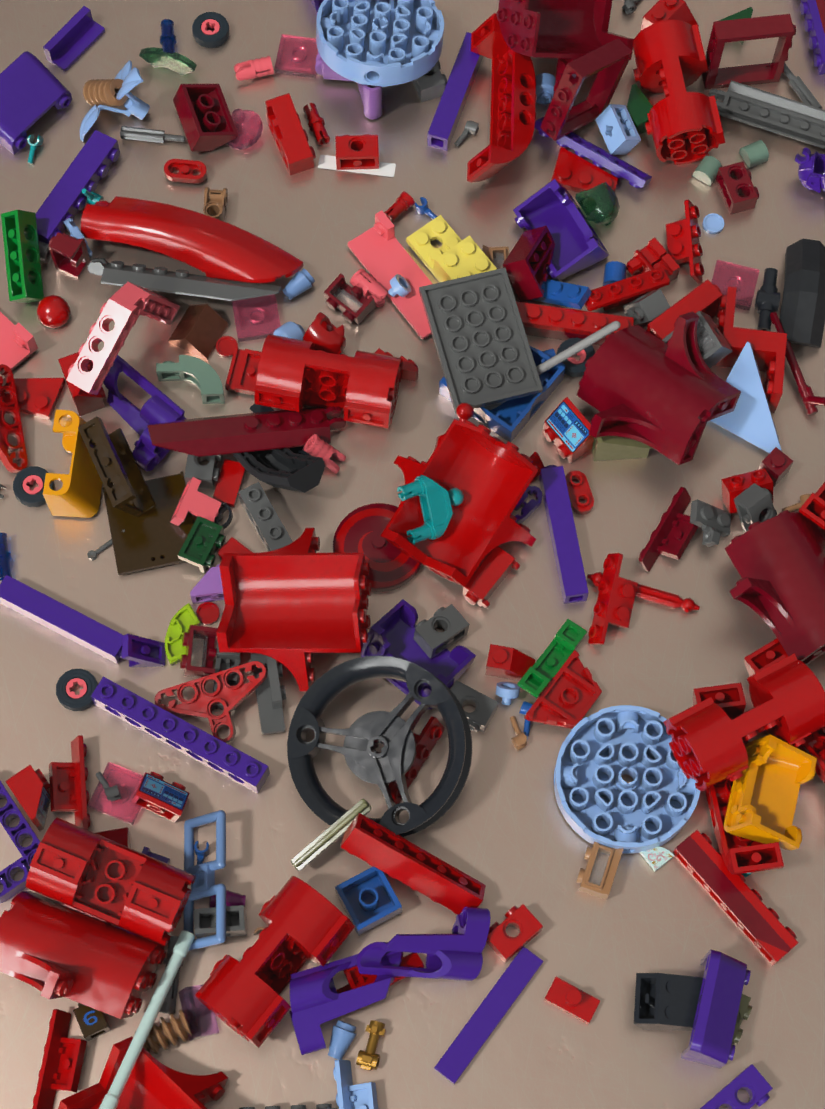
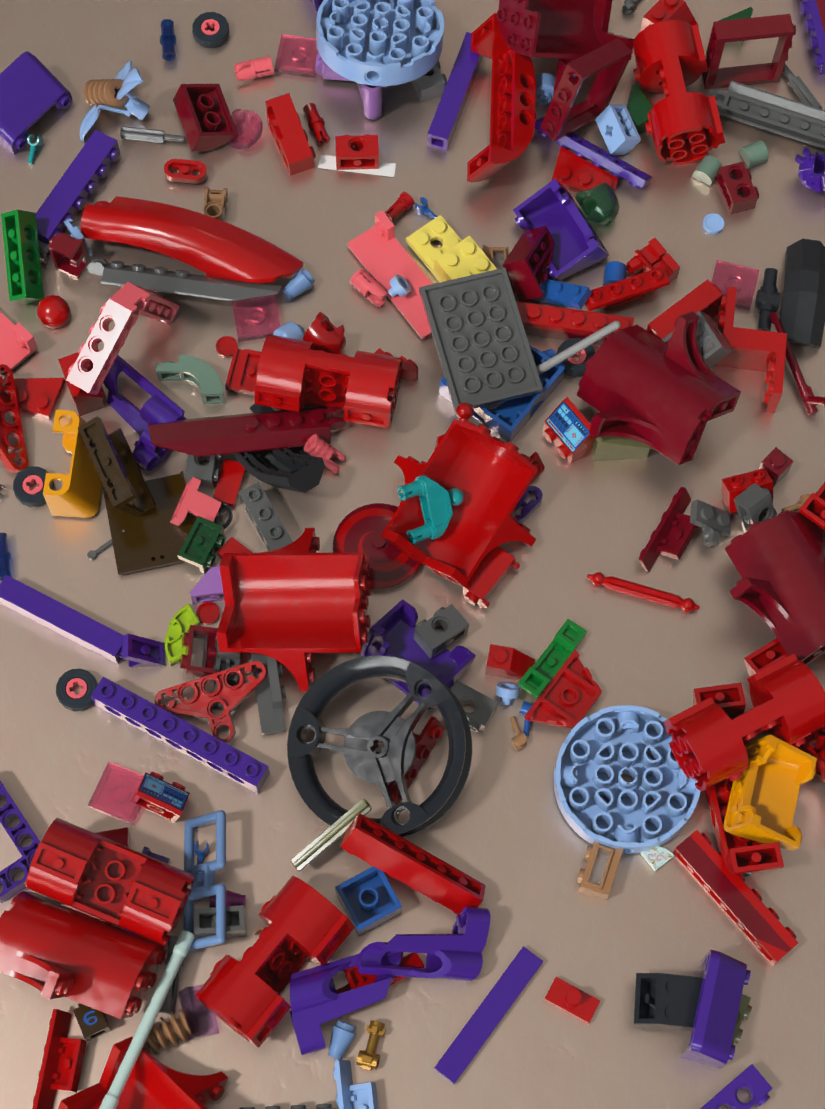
red slope [5,765,50,832] -> none
dark purple panel [43,6,105,72] -> none
red bracket [49,735,90,830] -> none
teal hand [82,188,103,205] -> none
dark grey hand [96,772,121,802] -> none
clear green tile [139,47,197,76] -> none
copper slope [168,304,228,360] -> none
dark red window [324,273,376,325] -> none
dark grey hand [454,120,479,147] -> none
red brick [486,904,543,963] -> none
dark purple brick [539,465,589,604] -> none
red plate [565,470,594,515] -> none
red bracket [588,553,638,645] -> none
dark grey brick [623,289,670,325] -> none
red bracket [666,199,704,284] -> none
light blue tile [710,341,782,453] -> none

